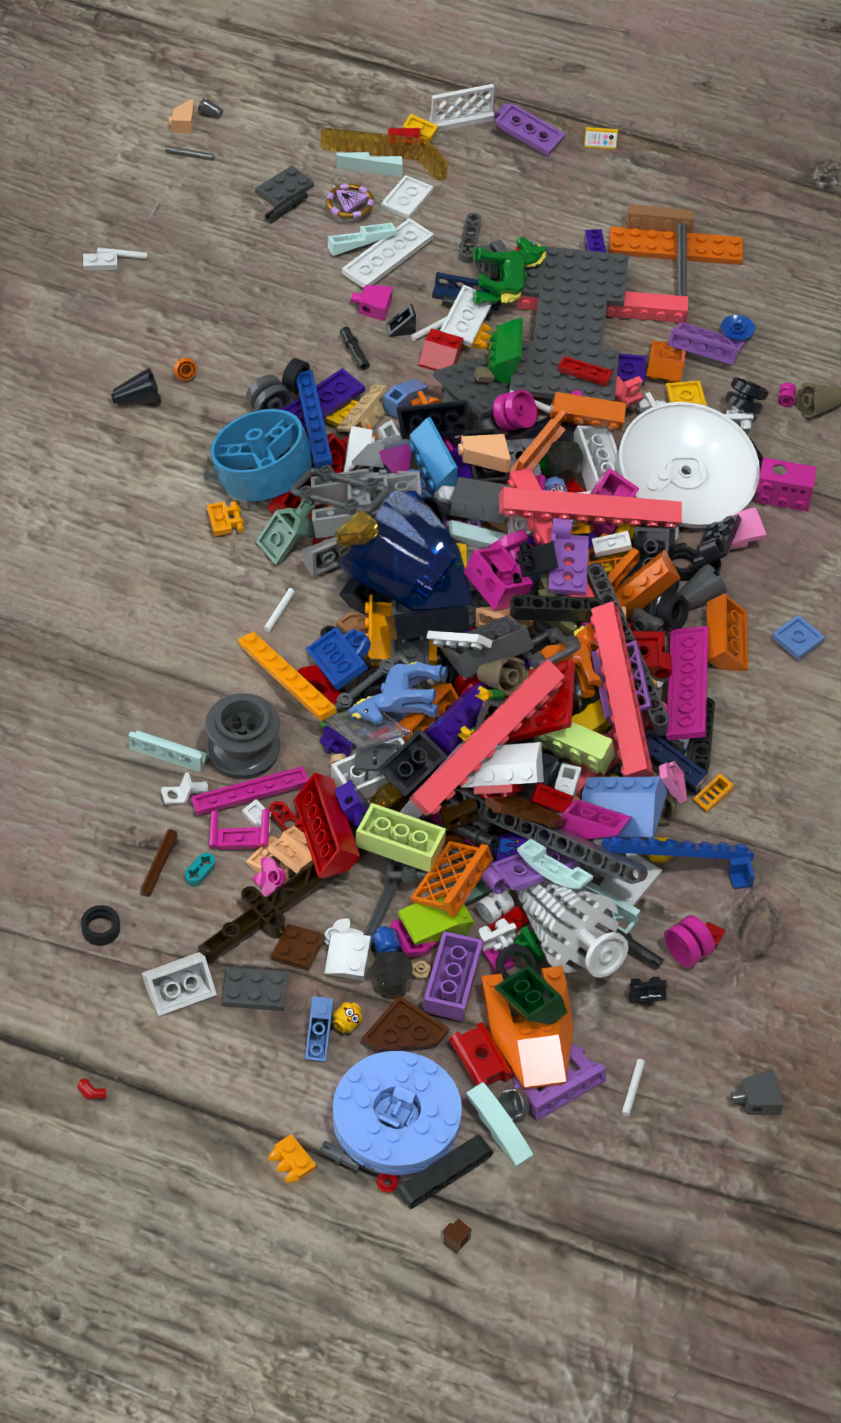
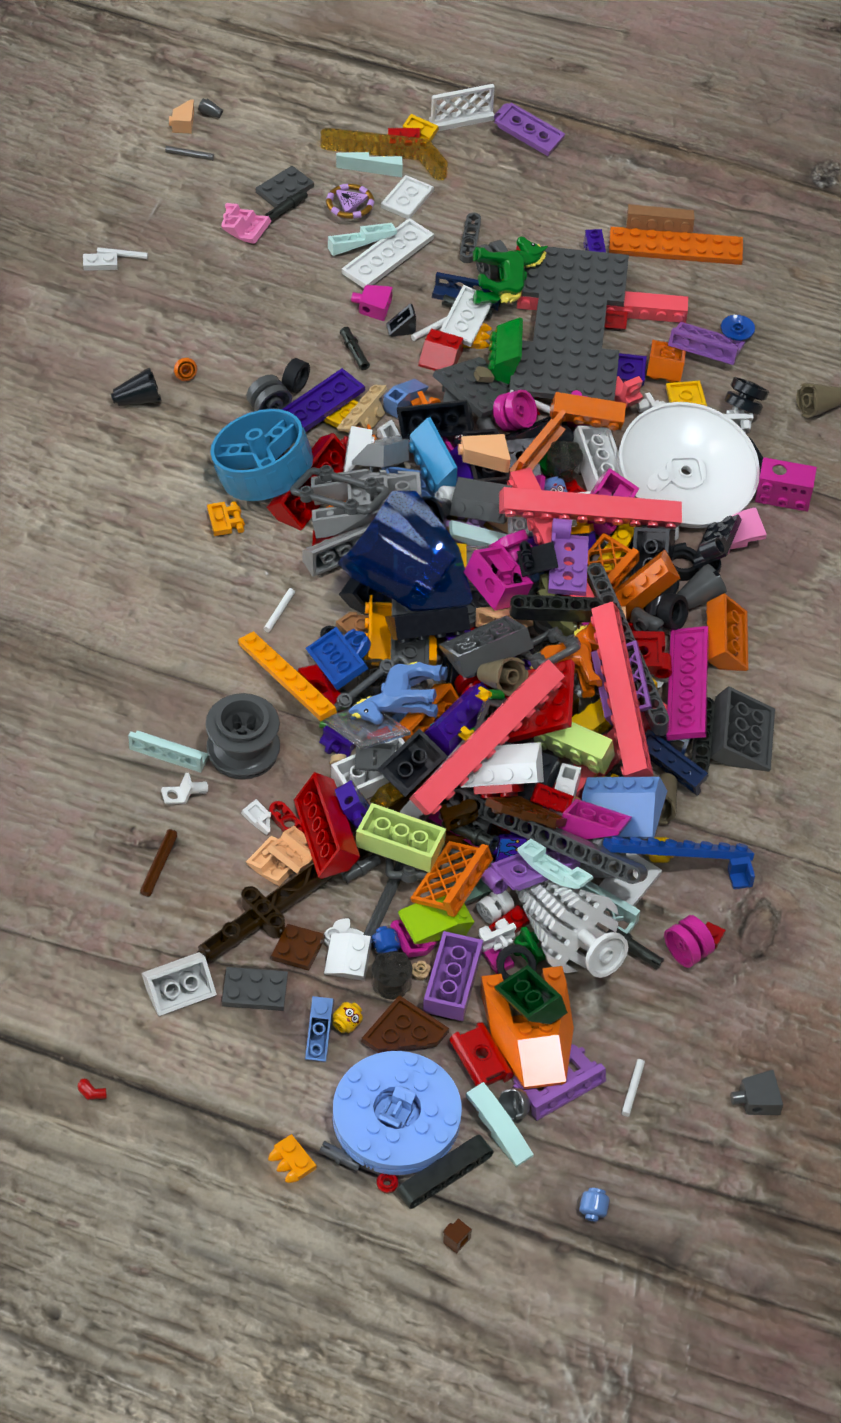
black tyre [81,905,120,946] -> none
teal beam [185,853,215,887] -> none
dark pink plate [191,766,309,816] -> none
dark pink plate [209,809,270,850] -> none
dark pink plate [253,857,286,897] -> none
sand green plate [255,498,315,565] -> none
blue plate [296,370,333,468] -> none
clear yellow slope [335,510,379,546] -> none
dark pink sticker [379,443,411,474] -> none
white plate [426,631,493,650] -> none
red tile [557,356,613,387] -> none
slope [584,127,618,150] -> none
white plate [592,531,632,557] -> none
black hips [629,976,667,1006] -> none
bright pink plate [658,761,687,803] -> none
dark grey axle [677,223,687,296] -> none
light orange slope [693,773,734,812] -> none
medium blue plate [772,615,825,660] -> none
dark pink wheel [778,382,797,407] -> none
none -> bright pink slope [221,203,272,244]
none -> dark grey pin [341,853,381,883]
none -> medium blue head [579,1188,610,1222]
none -> red plate [604,310,628,329]
none -> dark grey slope [710,686,775,772]

